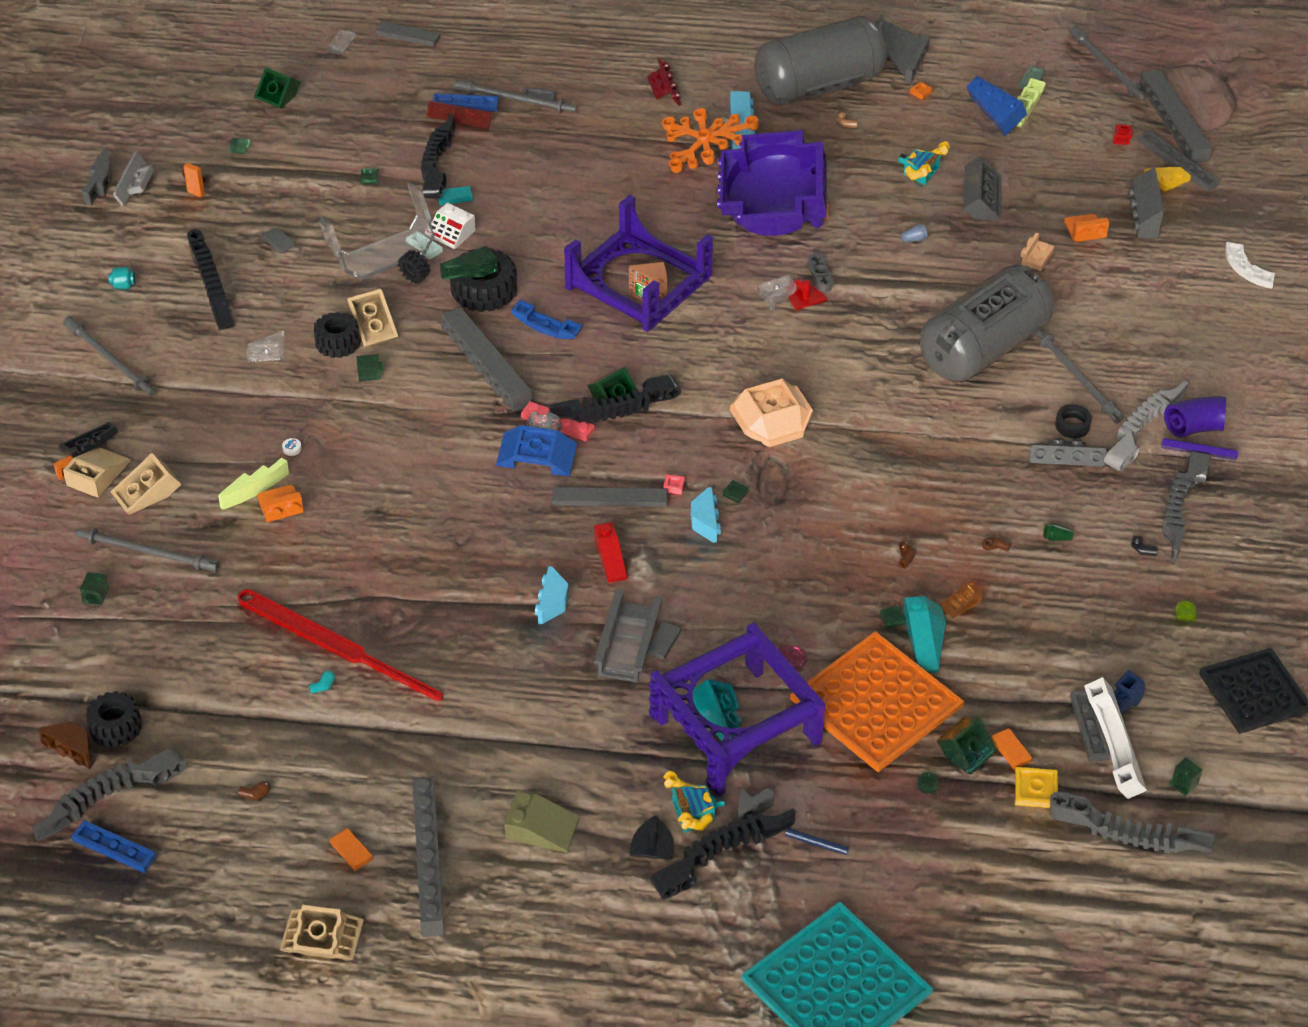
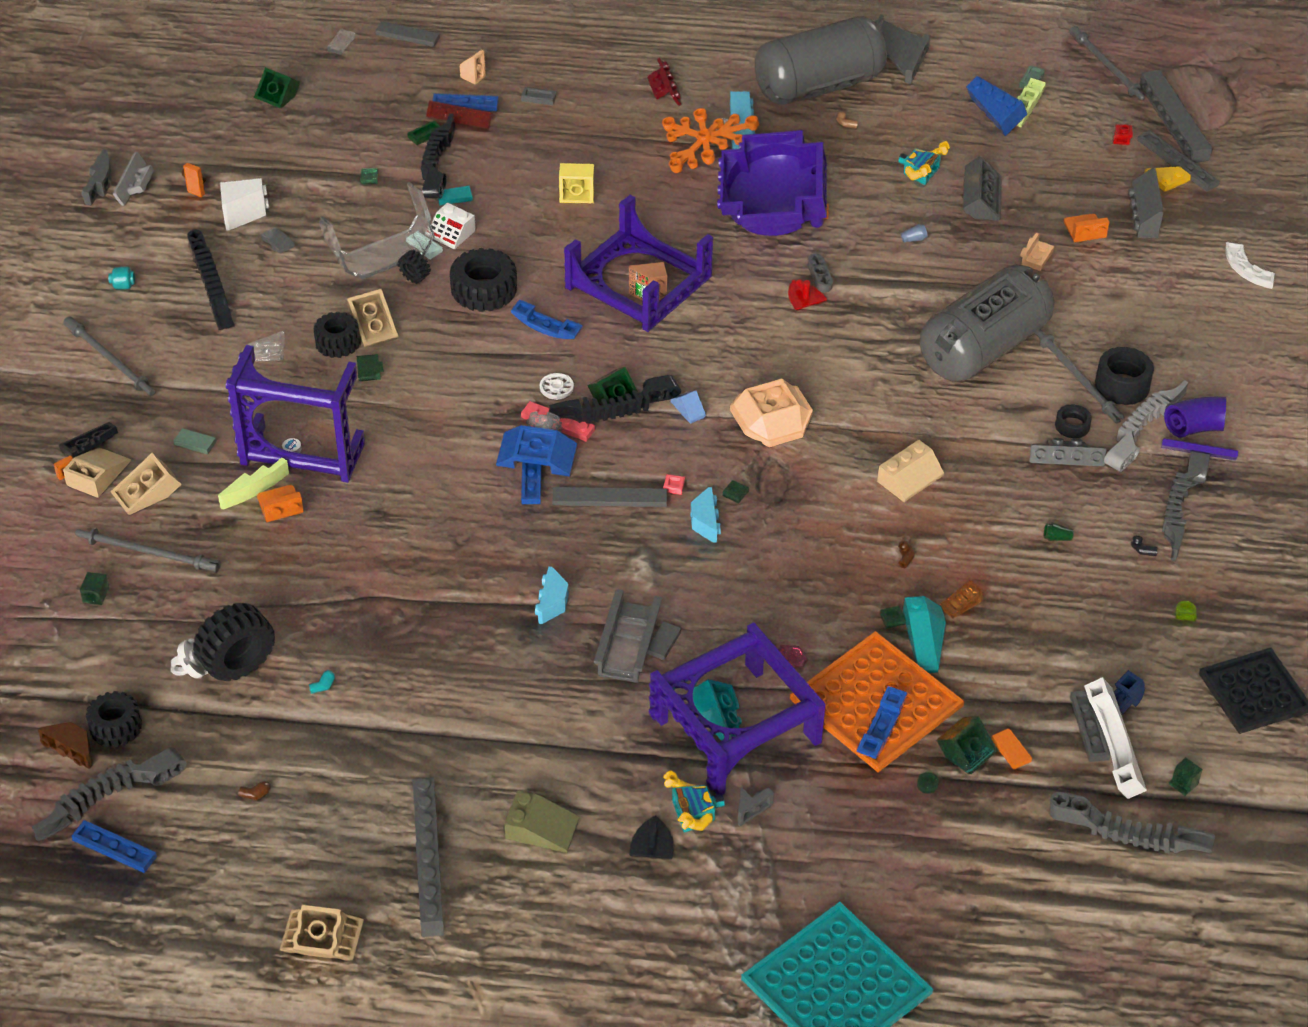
clear green tile [229,138,250,154] -> none
red piece [238,589,443,701] -> none
orange tile [330,828,373,871] -> none
clear green slope [440,246,498,279] -> none
dark grey brick [441,307,532,412] -> none
dark grey bar [454,80,577,114] -> none
red slope [594,522,627,583] -> none
black piece [650,809,796,899] -> none
clear wing [757,275,796,311] -> none
dark blue bar [785,828,849,855] -> none
orange tile [910,82,933,100] -> none
reddish brown arm [982,536,1011,552] -> none
yellow tile [1015,767,1058,808] -> none
none -> white tile [171,638,208,678]
none -> sand green tile [173,428,216,455]
none -> black tyre [193,603,275,681]
none -> white slope [220,178,269,231]
none -> dark purple arch [226,345,365,483]
none -> dark green tile [407,120,440,145]
none -> light nougat slope [460,50,486,84]
none -> blue plate [521,462,541,504]
none -> white wheel [540,373,574,400]
none -> light yellow brick [559,163,594,203]
none -> medium blue slope [670,390,706,424]
none -> blue slope [856,686,907,759]
none -> tan slope [877,440,944,502]
none -> black tyre [1095,347,1154,405]

